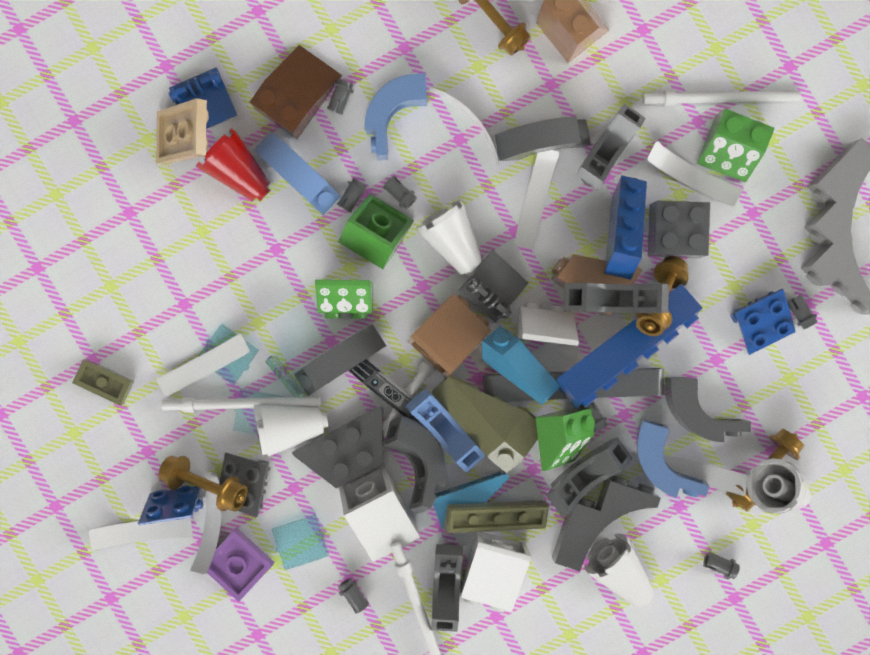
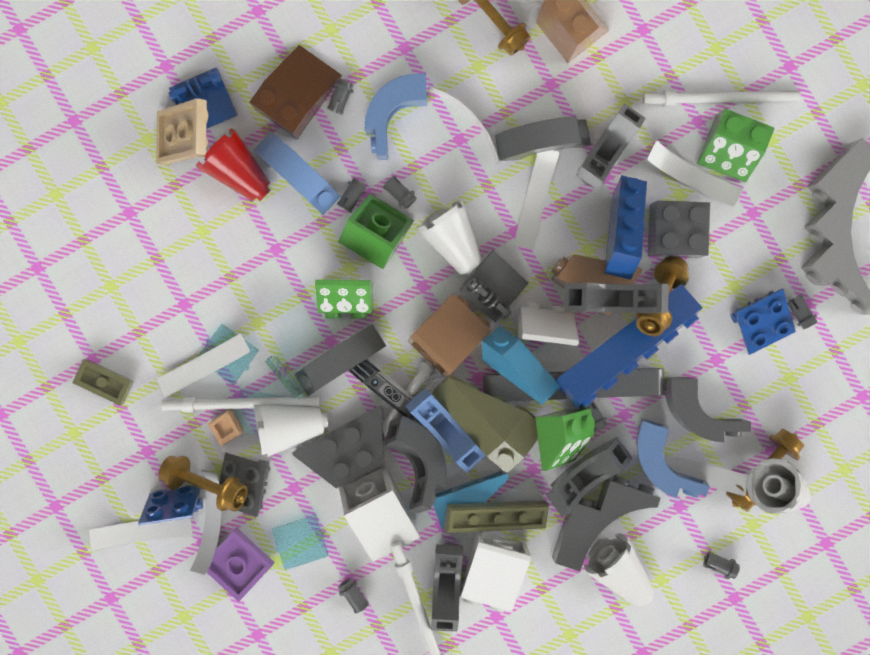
none -> light nougat tile [208,409,245,446]

